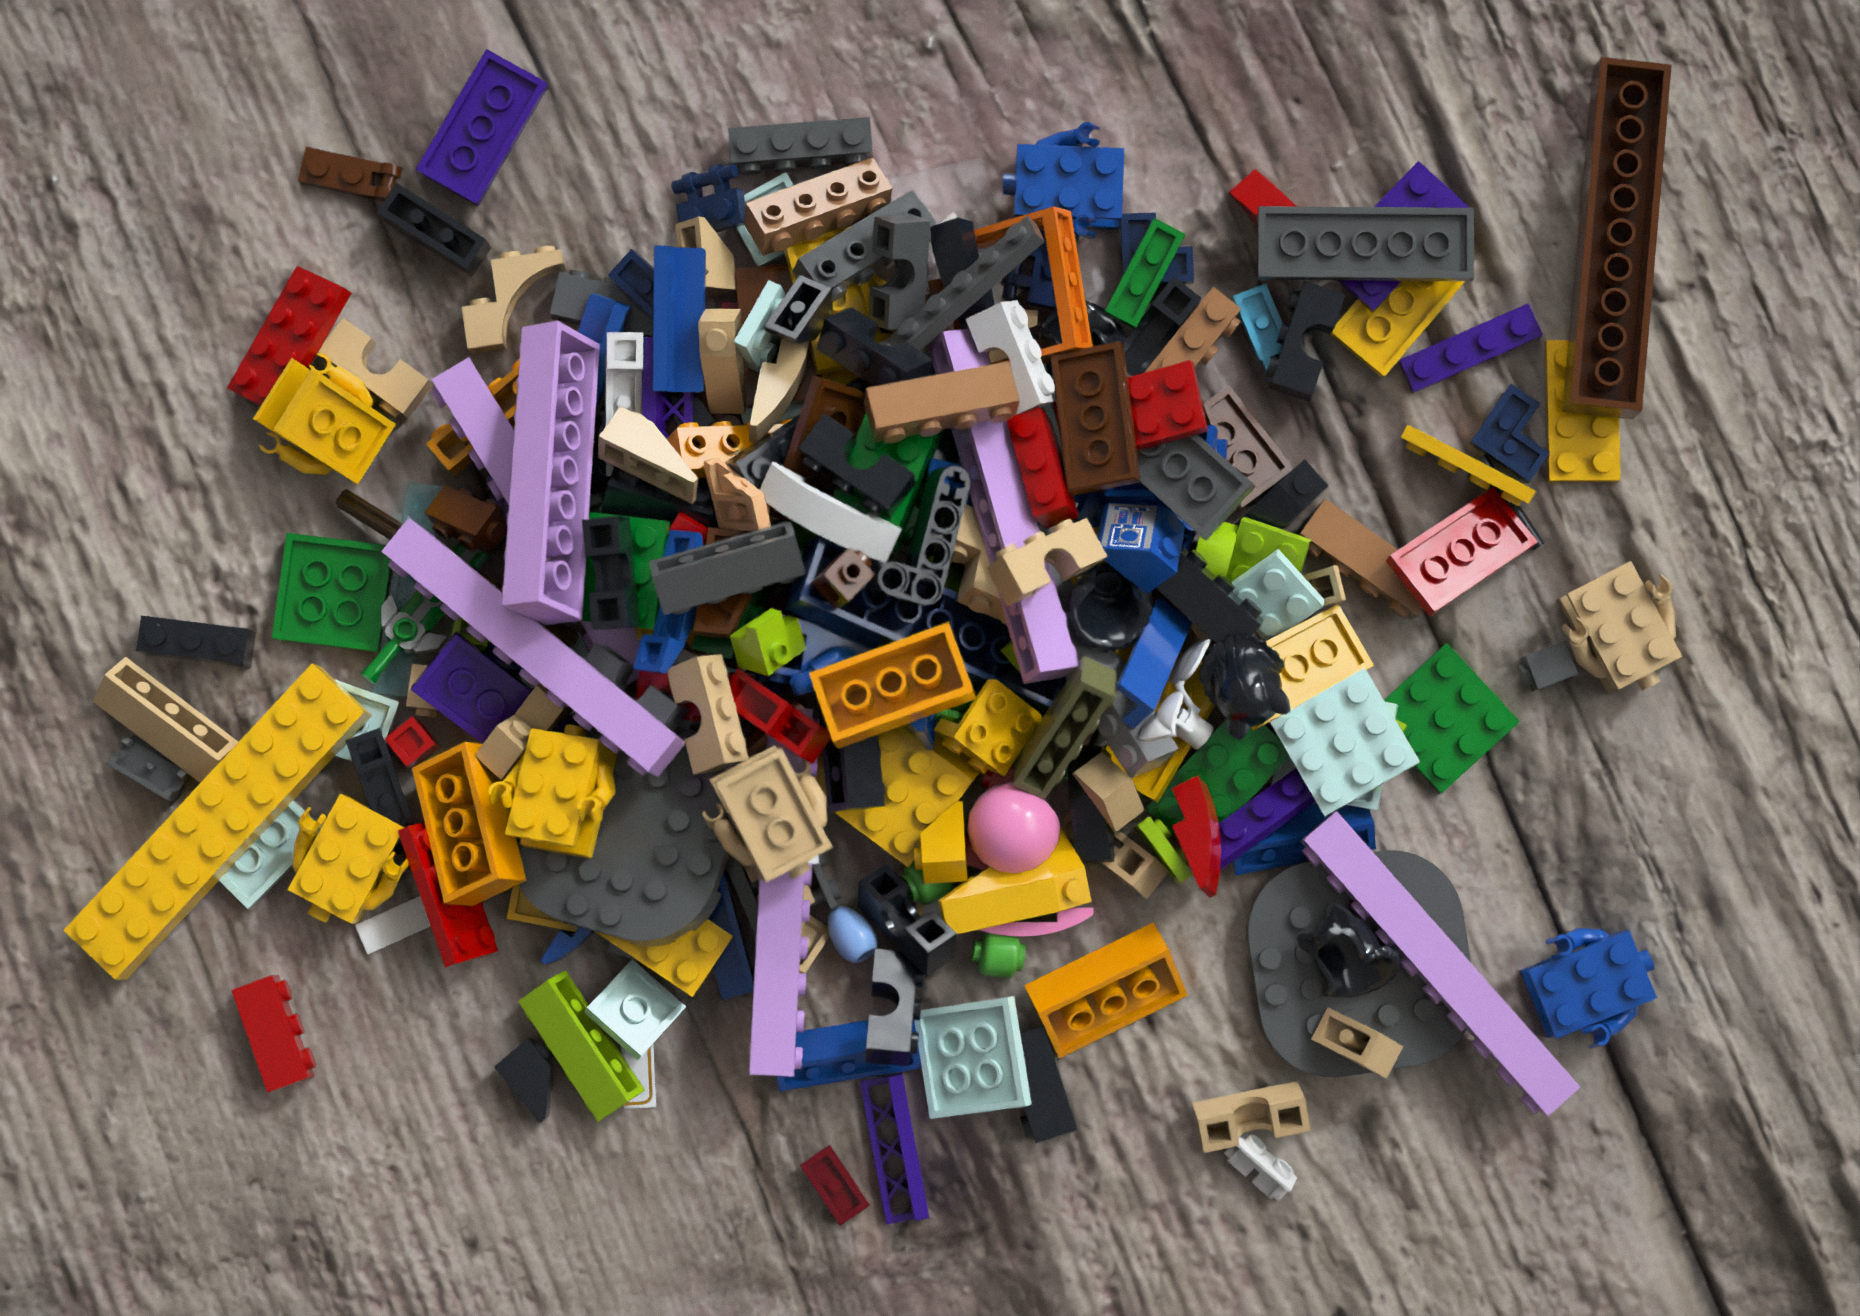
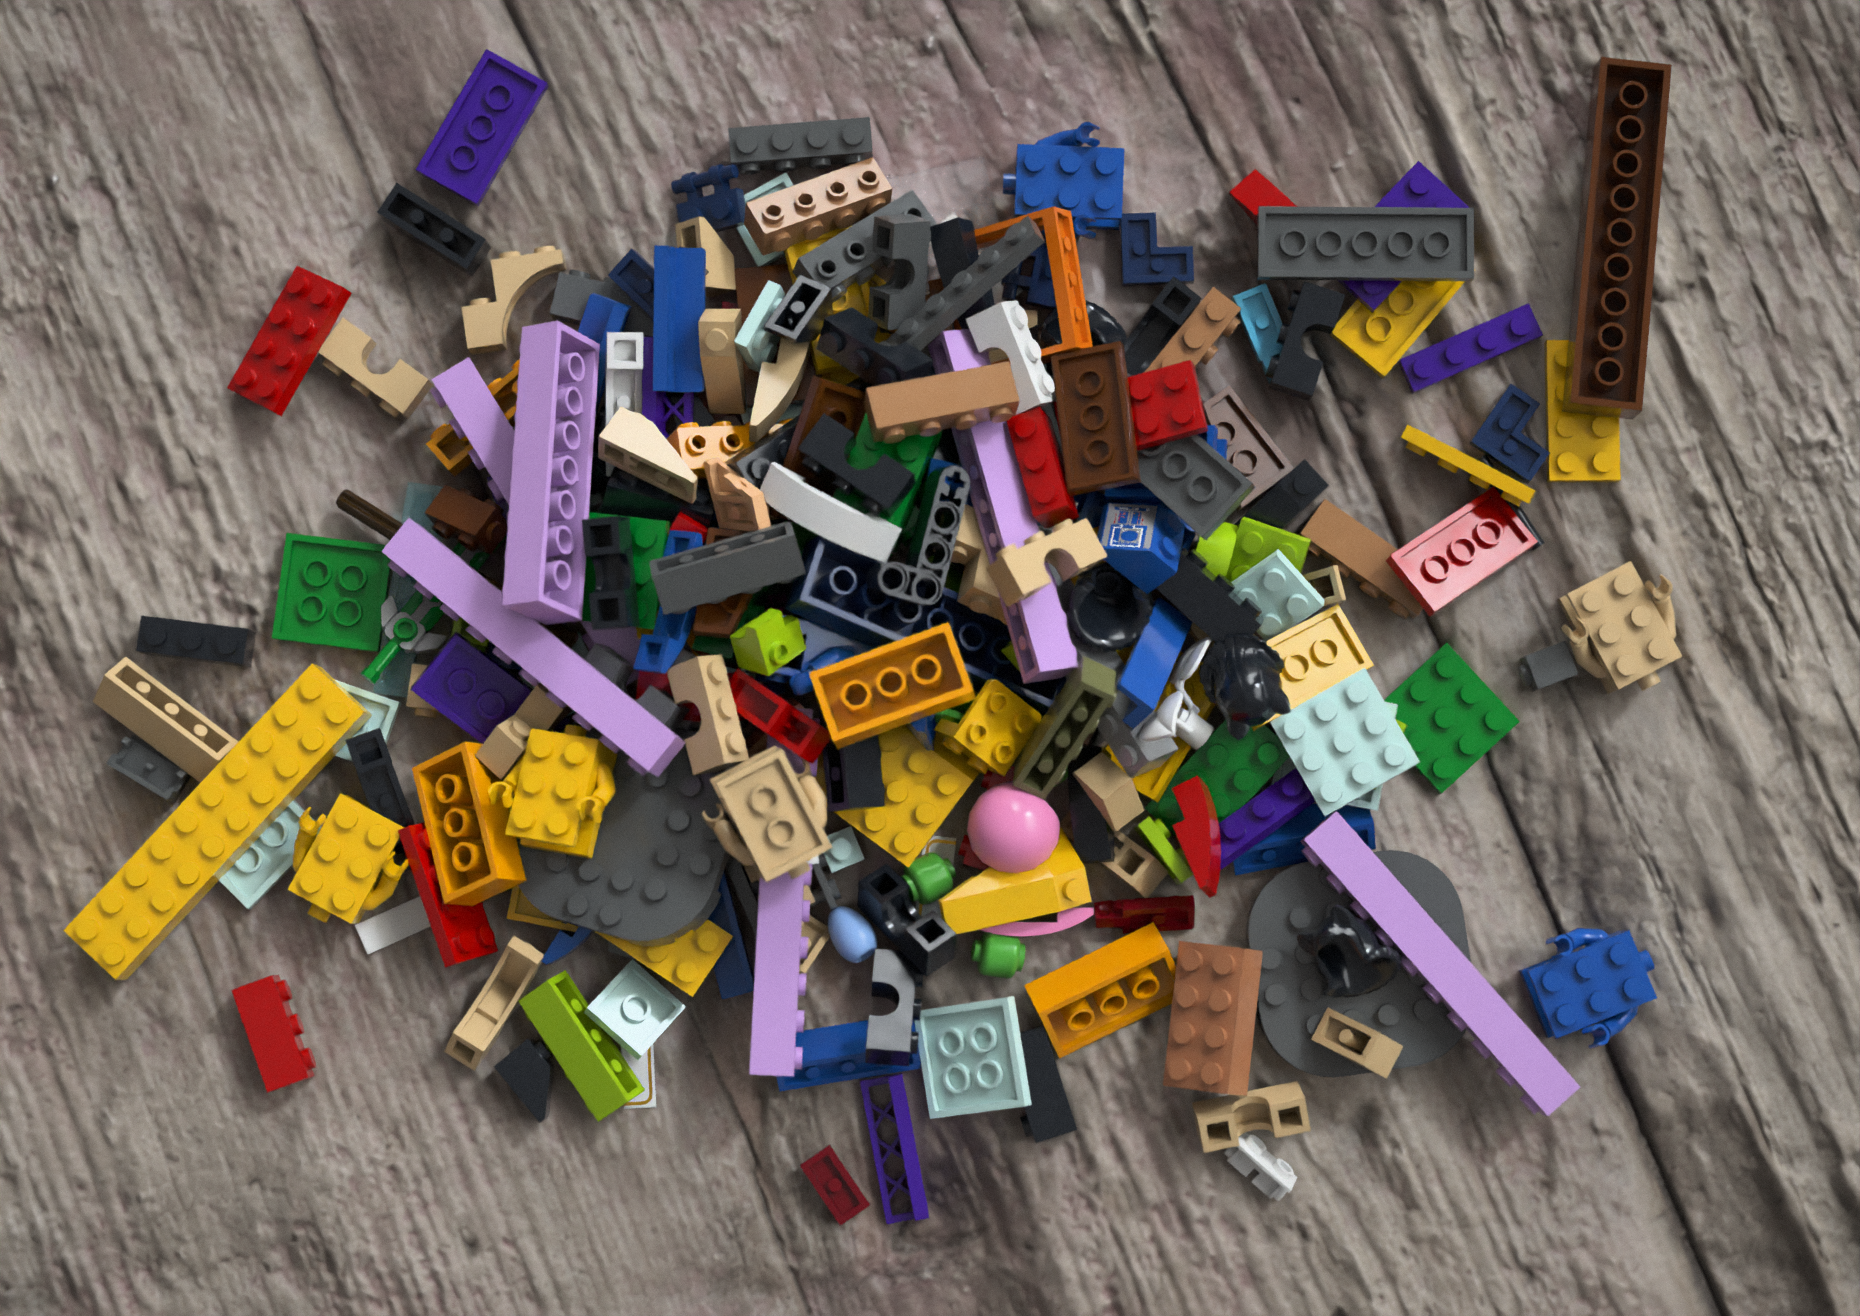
yellow torso [253,353,396,485] -> none
reddish brown plate [298,147,402,201] -> none
red brick [384,716,441,769] -> none
brick [811,548,875,610] -> none
yellow slope [914,801,967,884] -> none
green plate [1104,218,1186,330] -> none
none -> tan arch [444,936,544,1071]
none -> light aqua plate [823,826,865,873]
none -> dark red hinge [1094,895,1195,934]
none -> nougat brick [1163,941,1263,1096]

